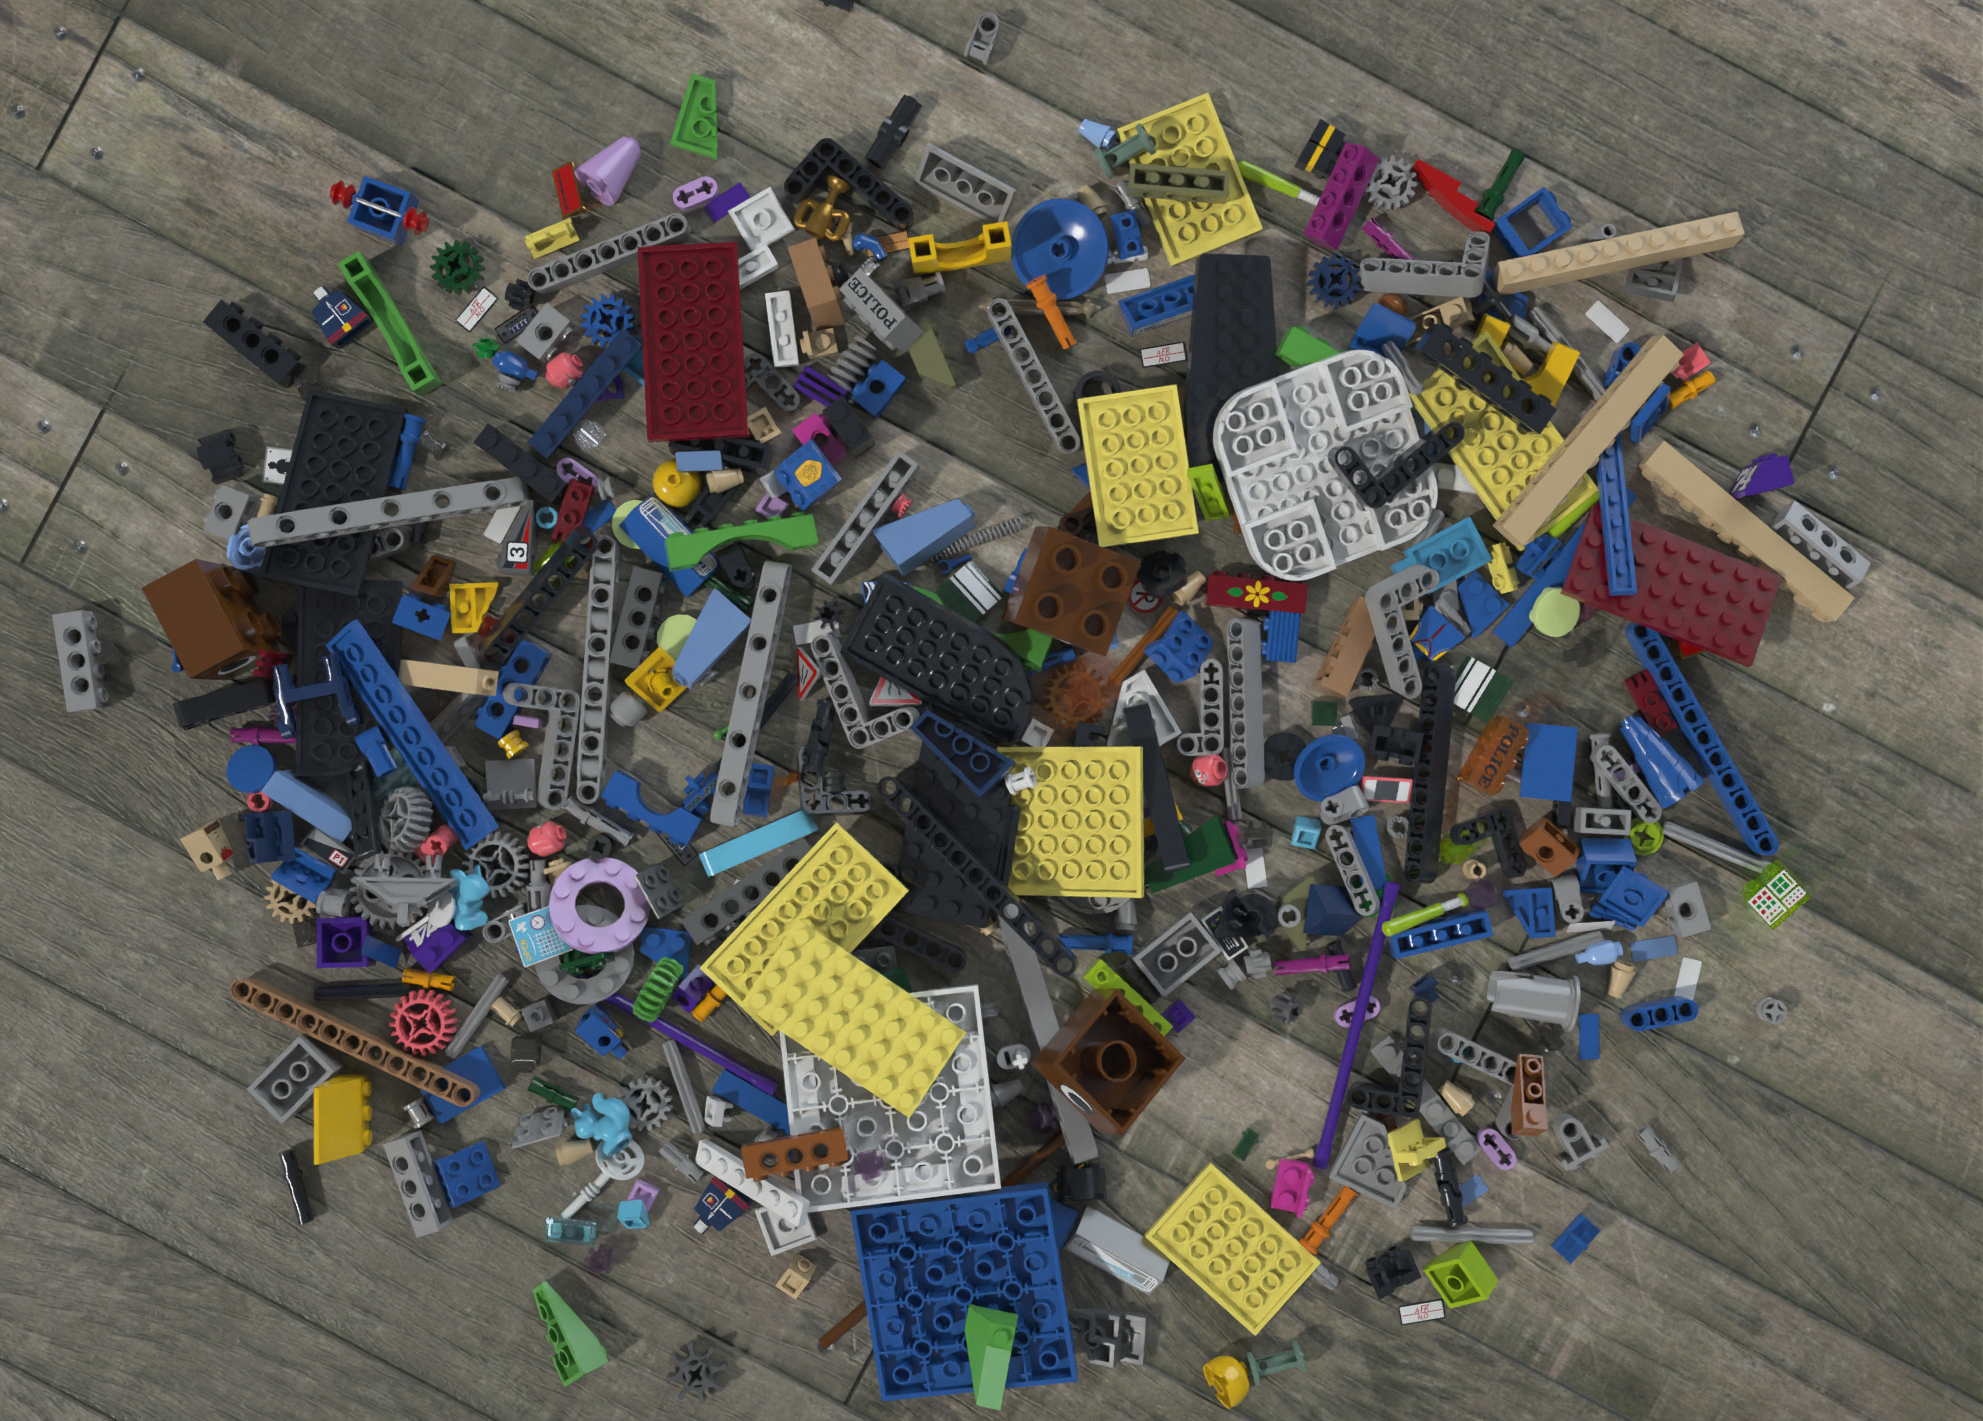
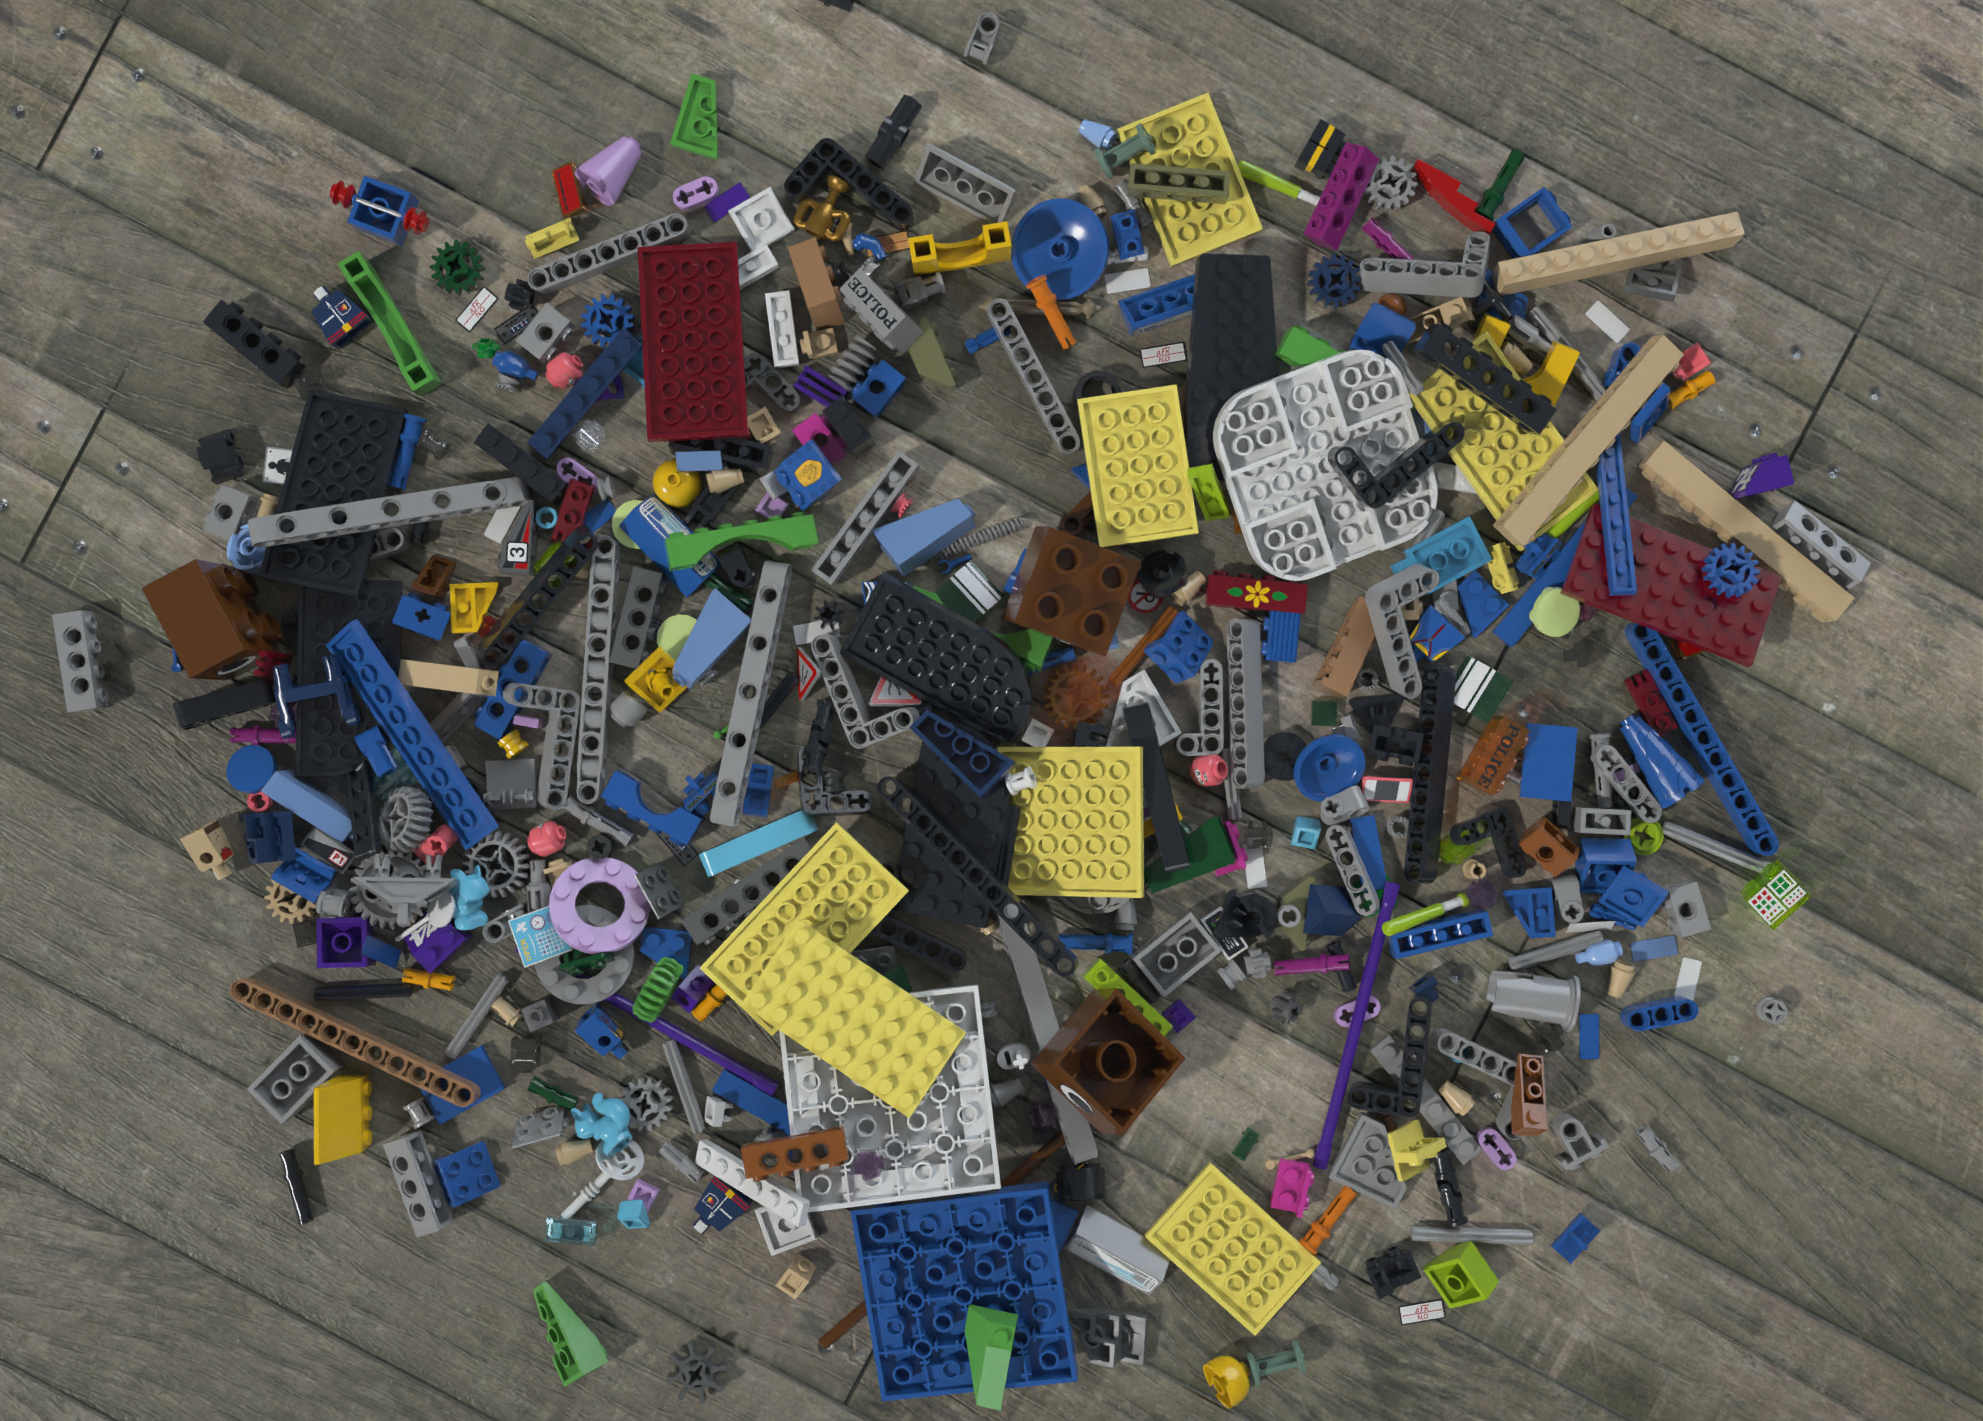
coral gear [389,989,458,1056] -> none
clear purple gear [584,1243,617,1277] -> none
medium blue sticker [1459,1174,1489,1208] -> none
none -> blue gear [1702,543,1760,598]

